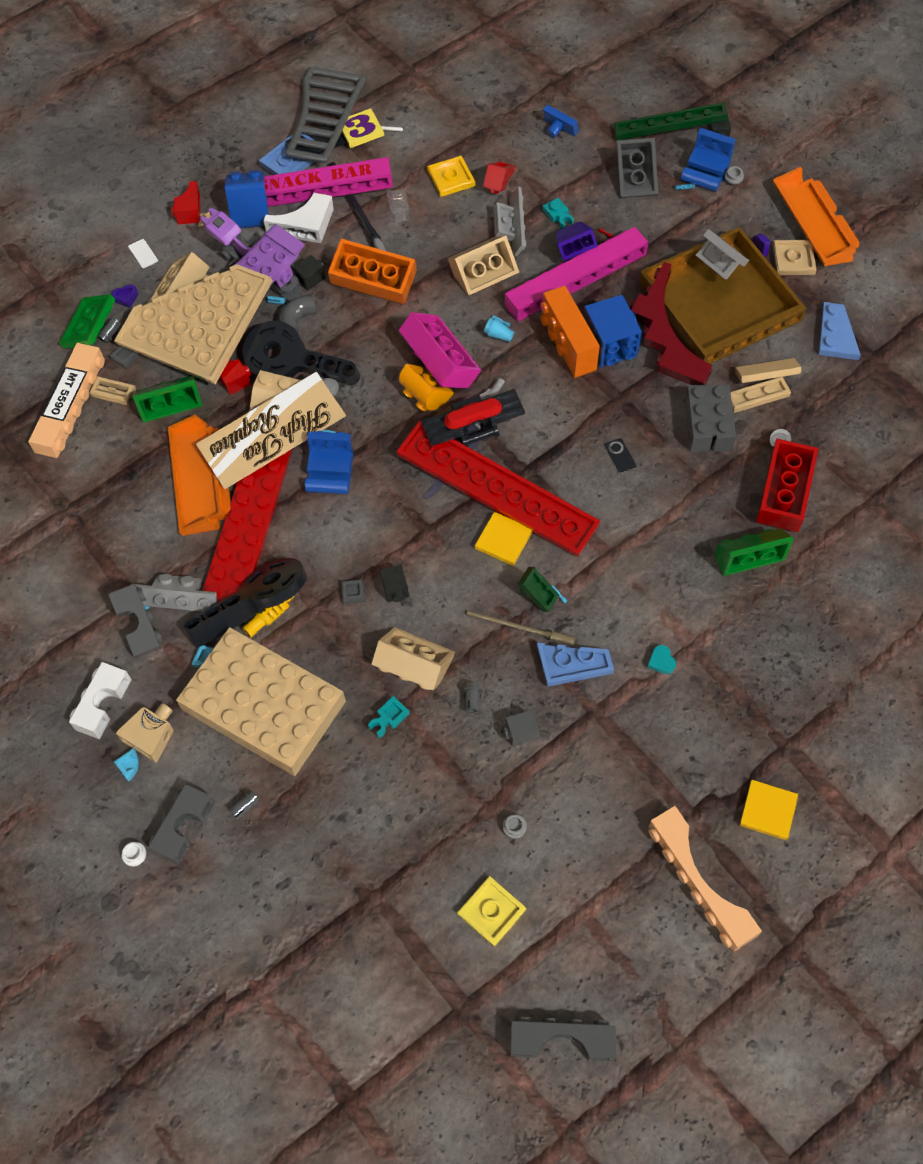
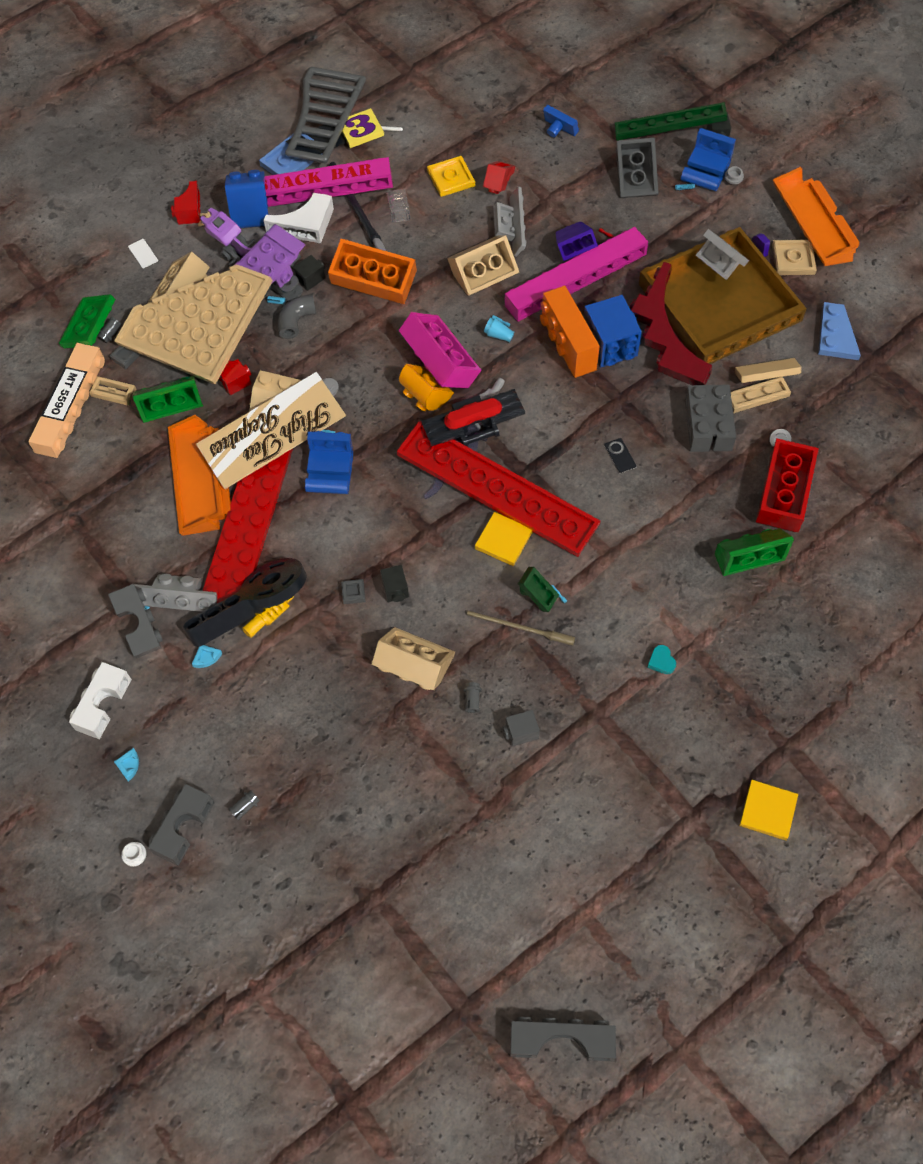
dark purple tile [112,284,138,308] -> none
tan torso [116,703,173,763] -> none
tan brick [176,627,346,777] -> none
black beam [243,321,361,385] -> none
teal plate [368,696,410,738] -> none
light yellow tile [457,876,527,947] -> none
light grey plate [503,814,527,839] -> none
medium blue wing [537,643,614,687] -> none
teal plate [542,198,574,229] -> none
light nougat arch [648,806,762,952] -> none

